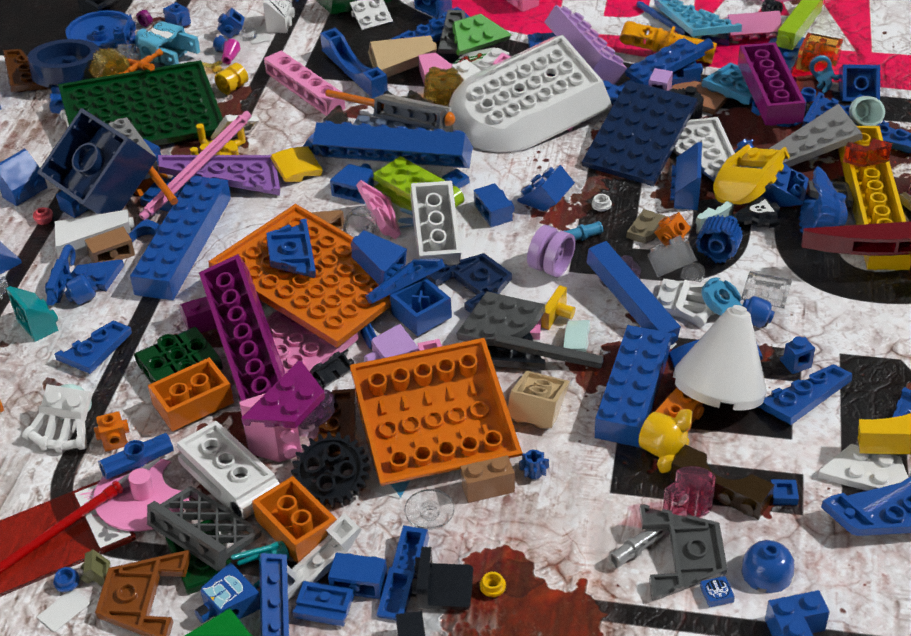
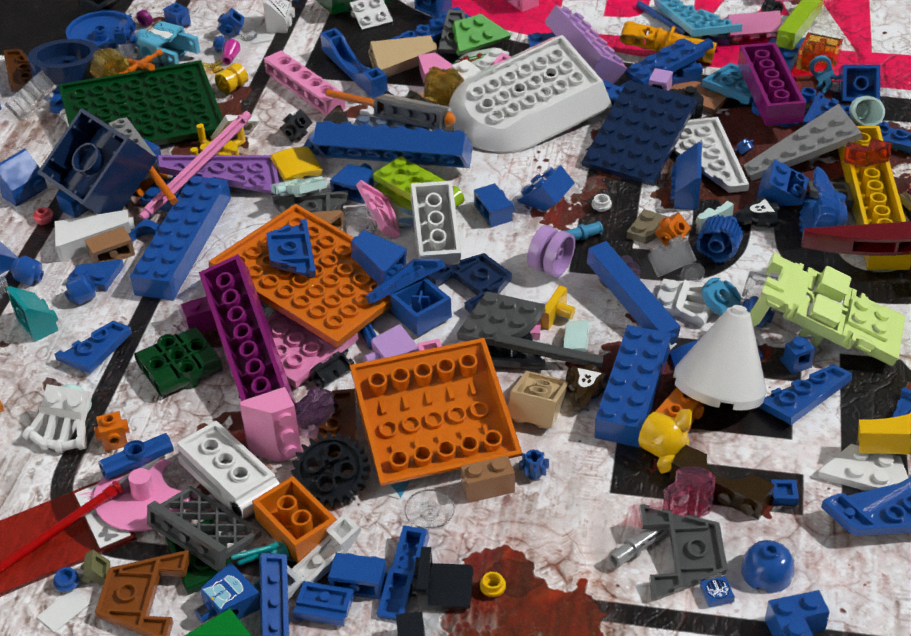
blue plate [45,244,76,306] -> none
orange brick [148,357,234,432] -> none
magenta wing [241,360,325,429] -> none
blue tile [442,168,470,189] -> none
yellow slope [713,145,790,204] -> none
none -> clear brick [4,71,57,121]
none -> blue head [10,256,44,286]
none -> light aqua plate [271,176,327,197]
none -> dark grey wing [272,191,349,213]
none -> black brick [279,109,313,142]
none -> dark brown rock [566,364,609,411]
none -> yellowish green piece [750,252,906,366]

